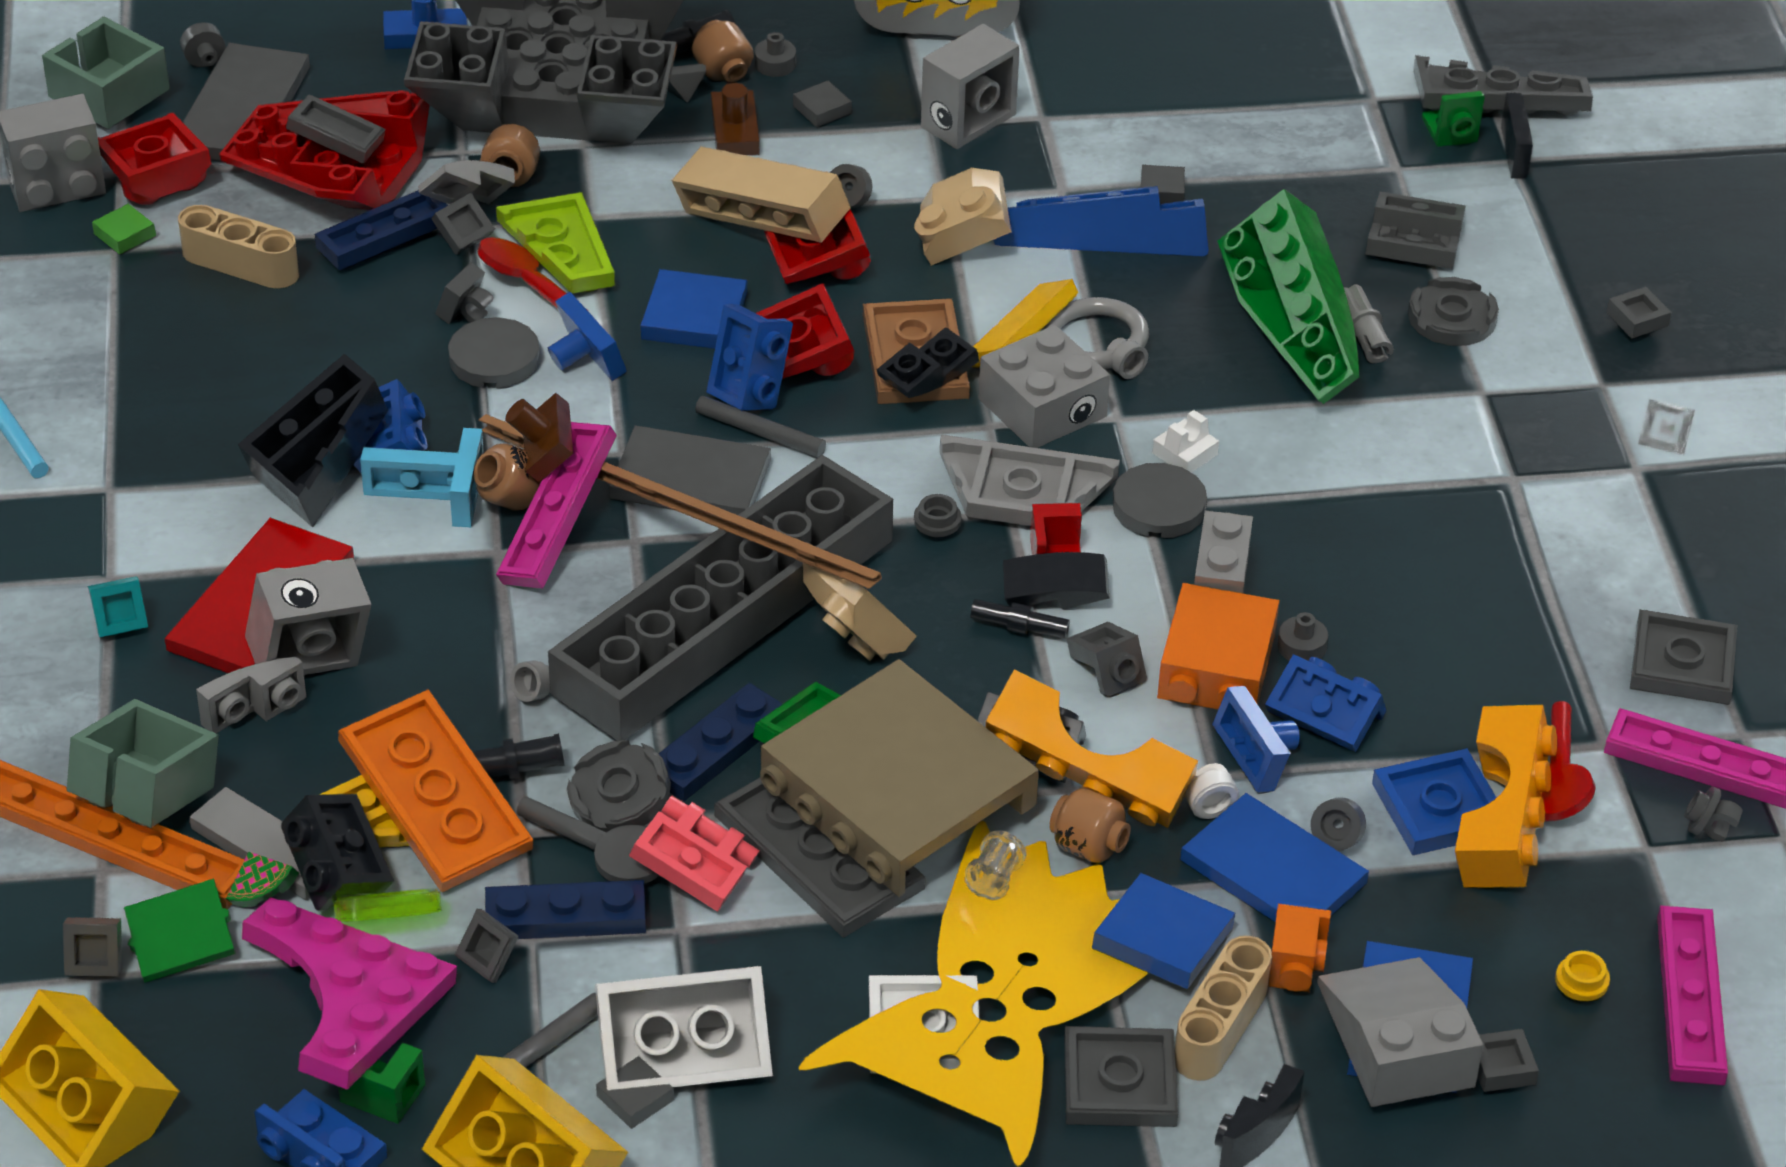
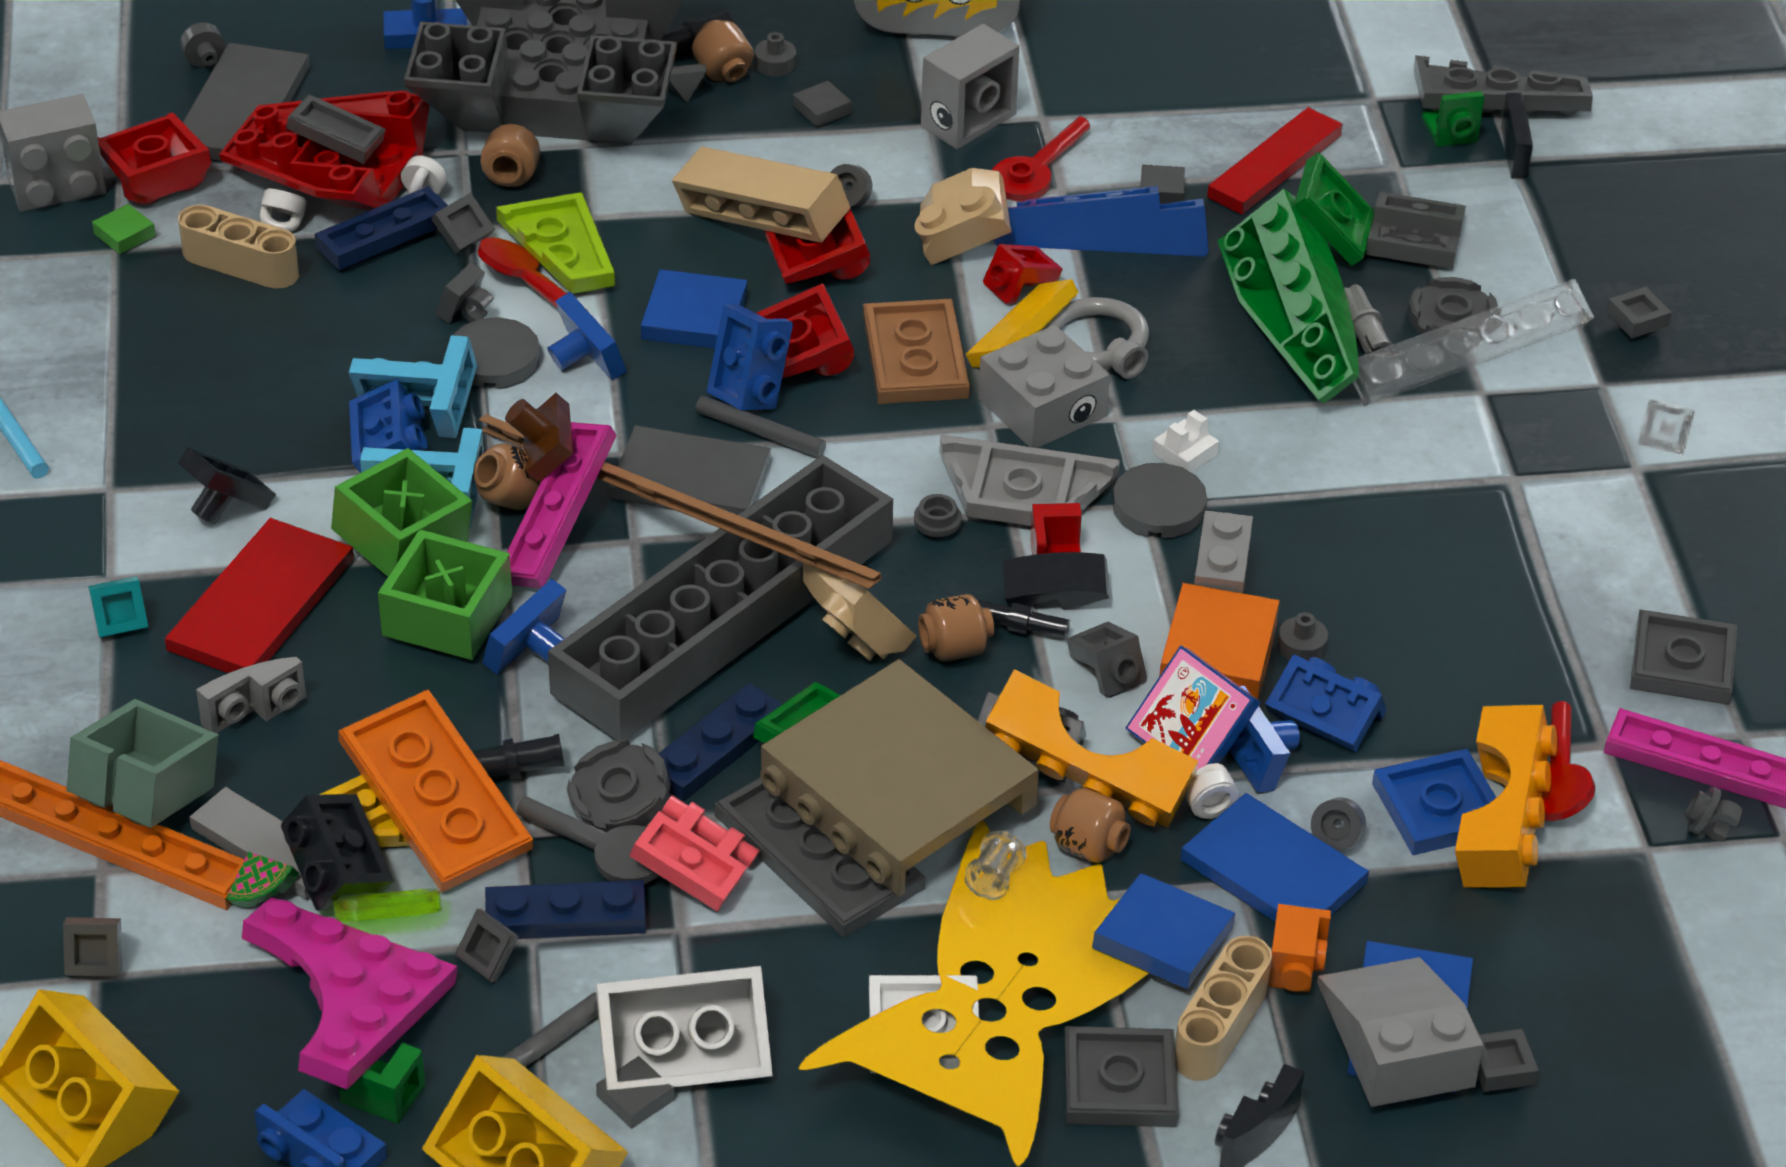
sand green piece [42,16,170,129] -> none
green piece [124,879,236,983] -> none
black wedge [238,354,388,527] -> none
light grey brick [245,558,371,675] -> none
light grey slope [418,160,515,204] -> none
light grey hinge [510,660,550,702] -> none
reddish brown tile [711,83,760,156] -> none
black slope [876,327,979,398] -> none
yellow plate [1555,951,1610,1001] -> none
dark pink tile [1657,905,1728,1085] -> none
none -> black tile [178,447,276,525]
none -> white tile [260,188,307,232]
none -> bright green brick [331,448,472,576]
none -> medium azure bracket [349,335,477,438]
none -> bright green brick [378,529,512,660]
none -> white tile [401,156,447,195]
none -> blue tile [482,578,567,675]
none -> medium nougat head [918,594,994,662]
none -> red bracket [983,244,1063,304]
none -> red piece [992,116,1090,201]
none -> tile [1125,645,1261,770]
none -> red tile [1207,107,1343,215]
none -> green tile [1294,152,1375,266]
none -> clear plate [1353,279,1594,406]

